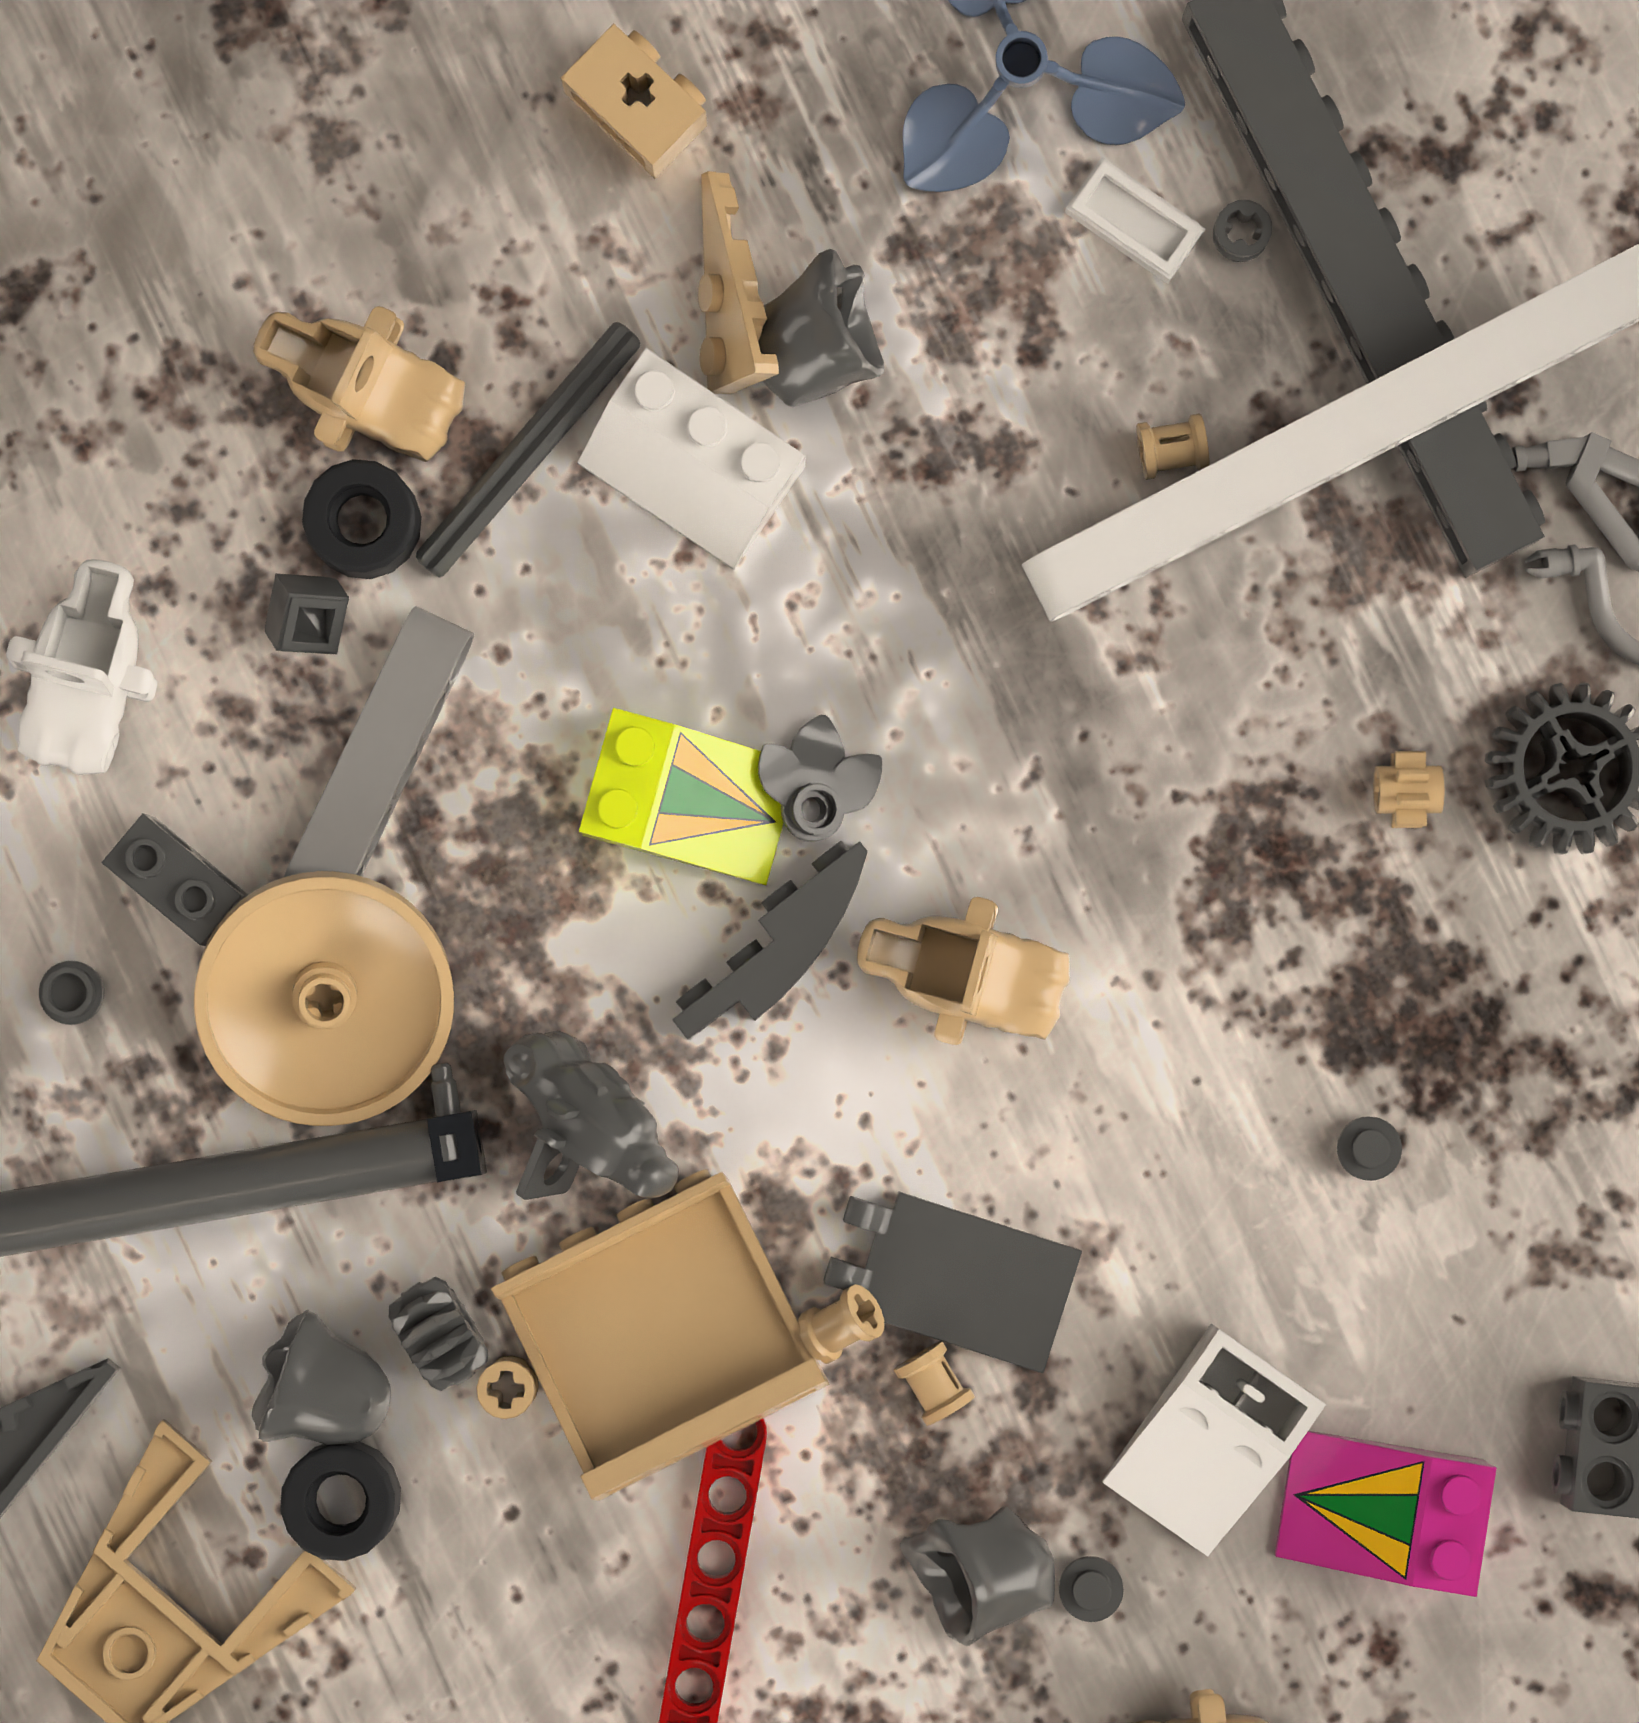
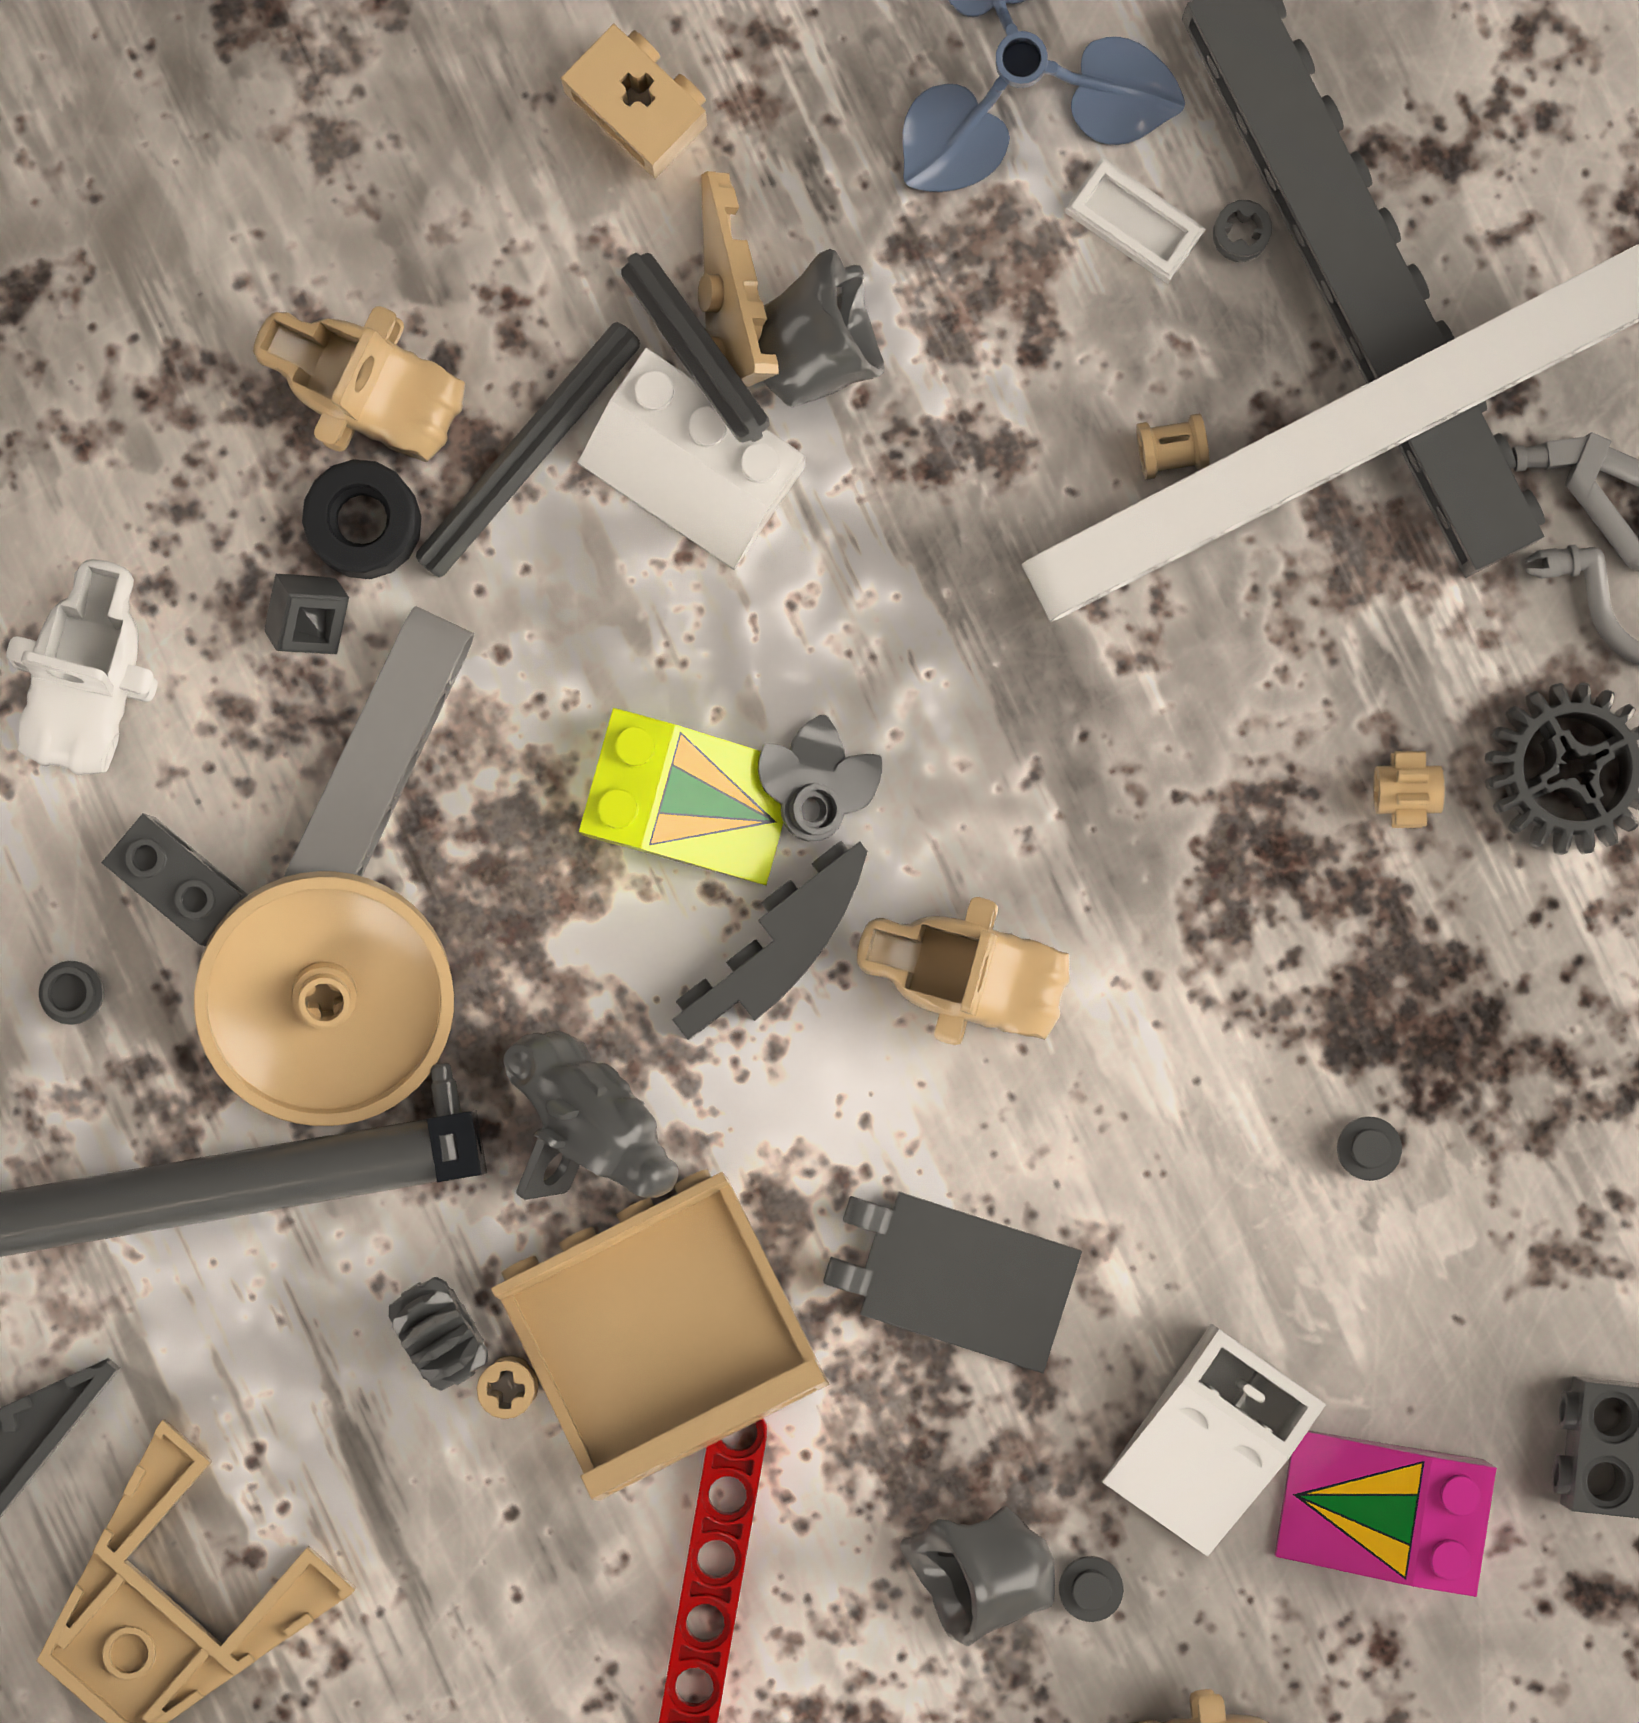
dark grey piece [251,1310,391,1445] -> none
black tyre [280,1441,401,1561] -> none
tan bush [798,1284,884,1364] -> none
tan bush [894,1341,975,1426] -> none
none -> dark grey axle [621,253,770,443]

